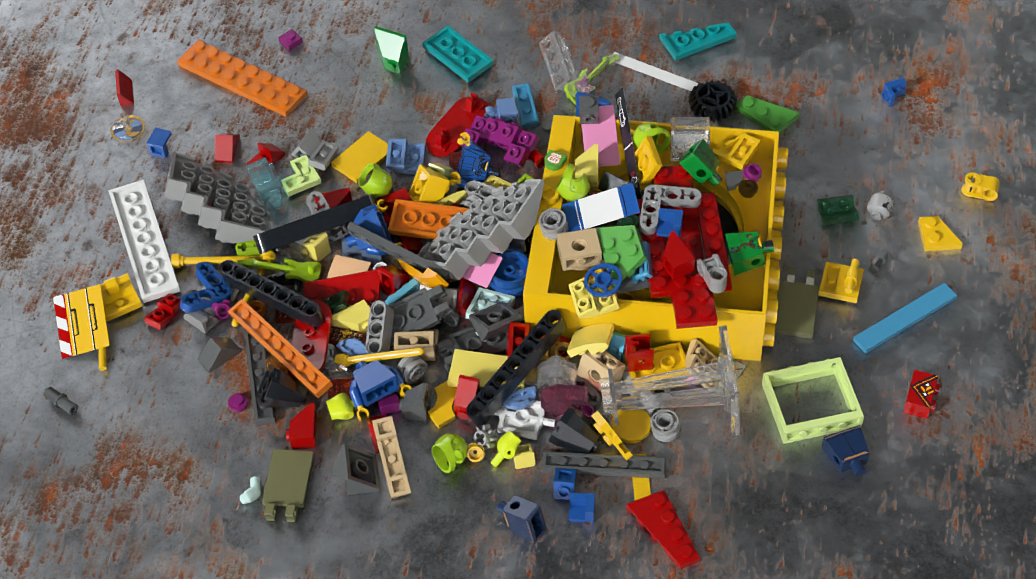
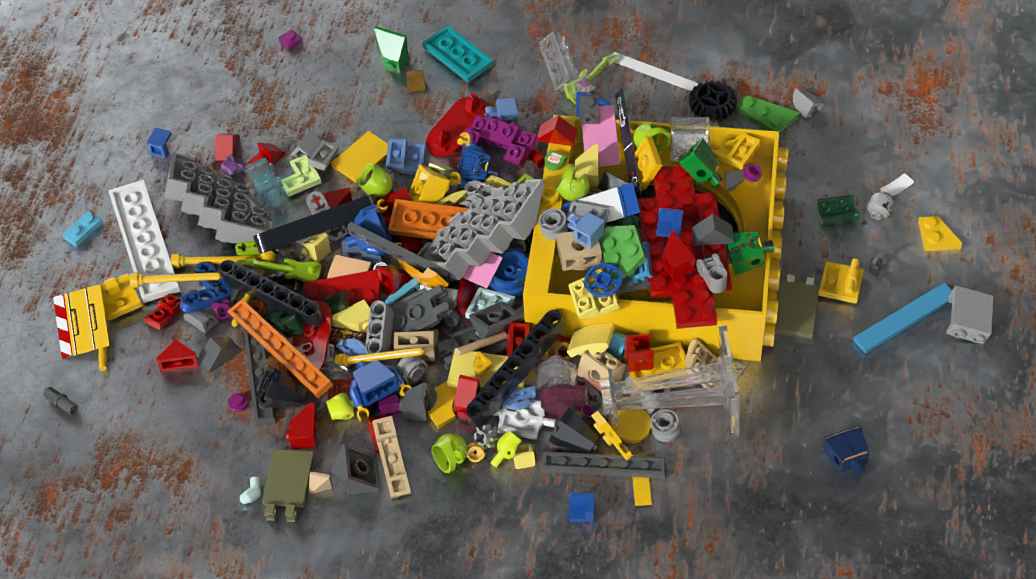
clear shield [110,113,146,143] -> none
red slope [115,69,134,106] -> none
orange plate [177,39,307,117] -> none
dark blue torso [497,496,547,544] -> none
dark azure tile [512,83,539,128] -> none
blue bracket [553,468,576,500] -> none
red wing [626,490,700,569] -> none
light grey beam [640,185,701,235] -> none
teal wing [659,22,737,61] -> none
dark brown plate [738,180,758,198] -> none
yellowish green window [762,357,864,444] -> none
blue bracket [881,78,907,107] -> none
red brick [903,369,940,419] -> none
yellow piece [961,172,1000,201] -> none
none -> medium azure plate [62,211,102,247]
none -> yellow piece [129,272,222,288]
none -> red slope [156,339,199,372]
none -> medium lavender piece [221,155,244,175]
none -> clear green slope [265,310,305,338]
none -> tan slope [309,472,333,494]
none -> pearl gold slope [406,70,426,93]
none -> tan bar [455,332,507,356]
none -> yellow tile [473,351,494,378]
none -> red slope [537,115,578,147]
none -> light grey tile [566,201,610,226]
none -> medium blue brick [567,212,605,248]
none -> dark grey slope [692,214,734,246]
none -> light grey brick [793,88,825,118]
none -> white sticker [880,173,914,197]
none -> light grey panel [946,286,993,344]

